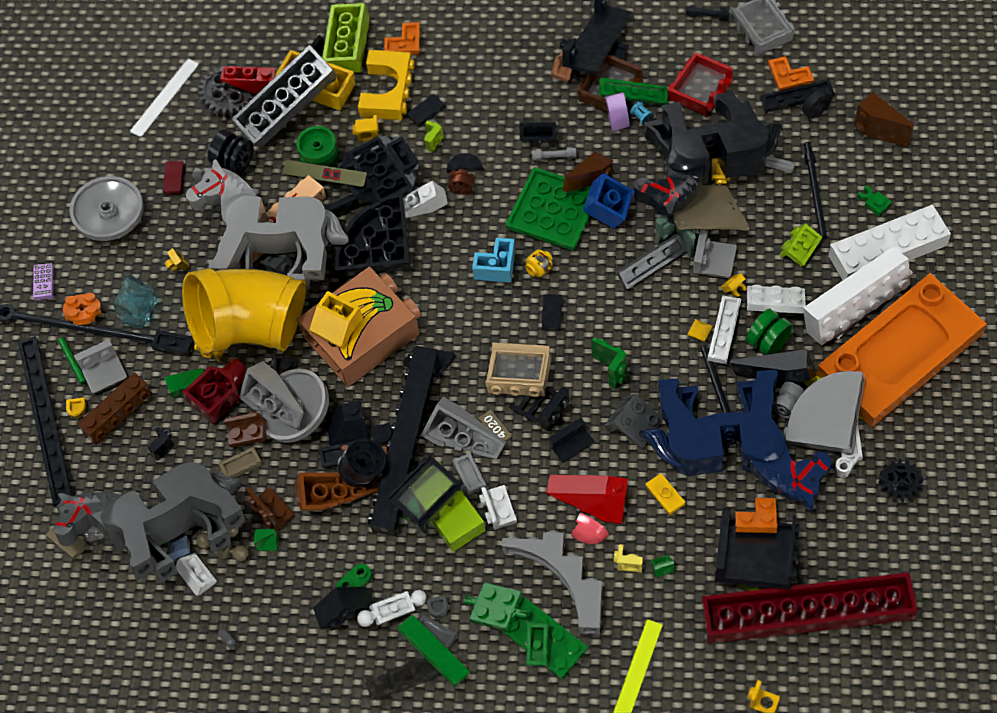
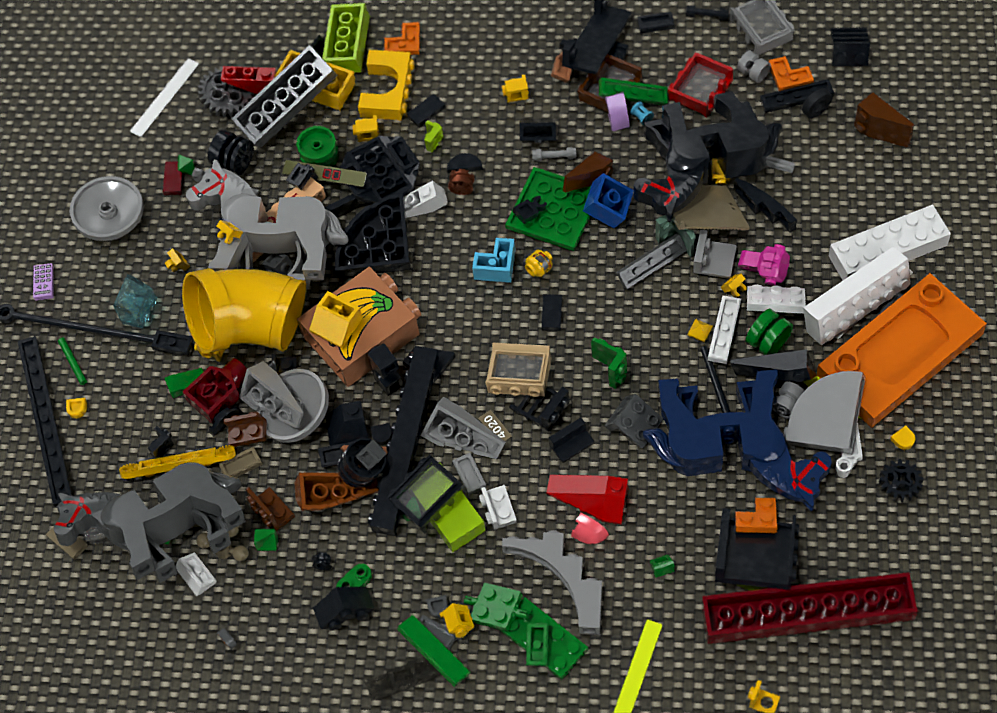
orange plate [63,293,101,325] -> none
light grey bracket [74,339,128,395] -> none
reddish brown brick [77,372,152,445] -> none
sand blue plate [168,536,190,560] -> none
white plate [357,590,427,627] -> none
light yellow bracket [614,544,643,572] -> none
yellow plate [645,473,686,516] -> none
lime bracket [779,223,822,267] -> none
black bar [804,142,827,240] -> none
green plate [857,186,892,217] -> none
none -> yellow plate [119,445,236,479]
none -> green slope [178,155,195,175]
none -> black tile [209,406,243,437]
none -> yellow tile [216,220,243,244]
none -> black bracket [286,163,318,190]
none -> black plate [312,552,332,571]
none -> dark grey slope [355,440,386,470]
none -> black arch [368,343,403,396]
none -> yellow brick [440,603,474,638]
none -> yellow brick [502,74,529,102]
none -> black plate [512,196,547,224]
none -> black tile [637,11,675,34]
none -> black slope [733,178,797,233]
none -> light grey wheel [737,50,771,83]
none -> dark pink piece [738,244,790,286]
none -> black plate [830,27,870,66]
none -> yellow tile [890,426,915,450]

